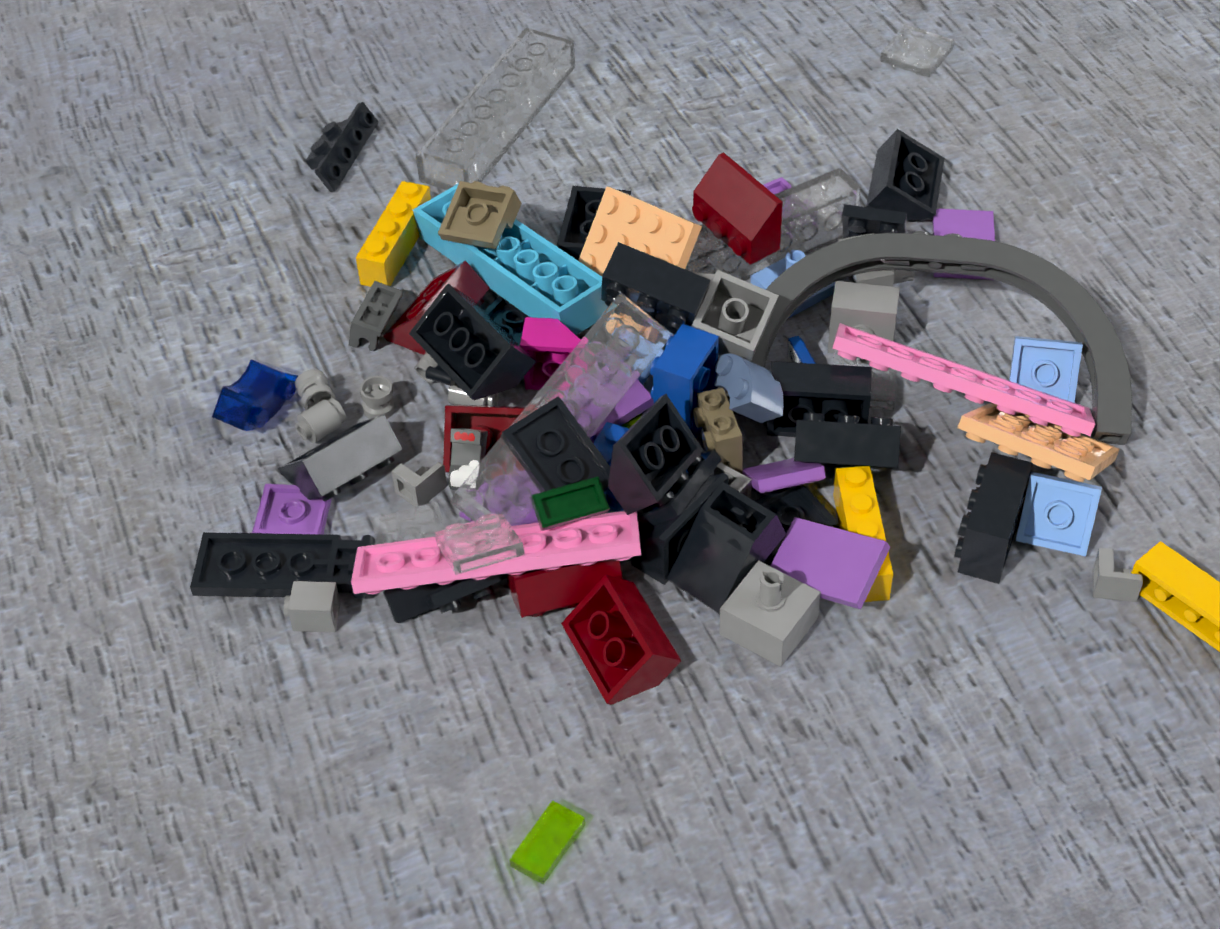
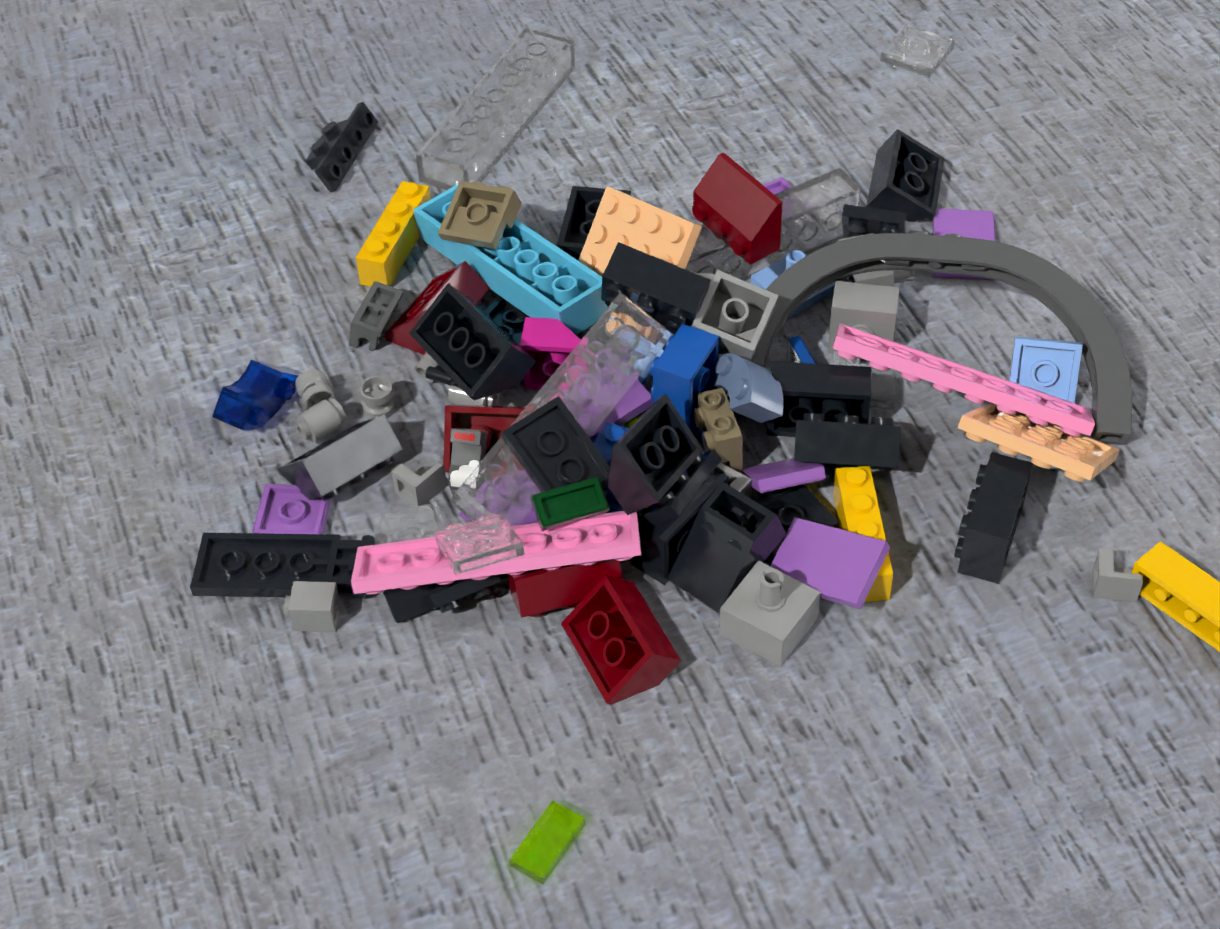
light blue tile [1016,472,1102,557] -> none

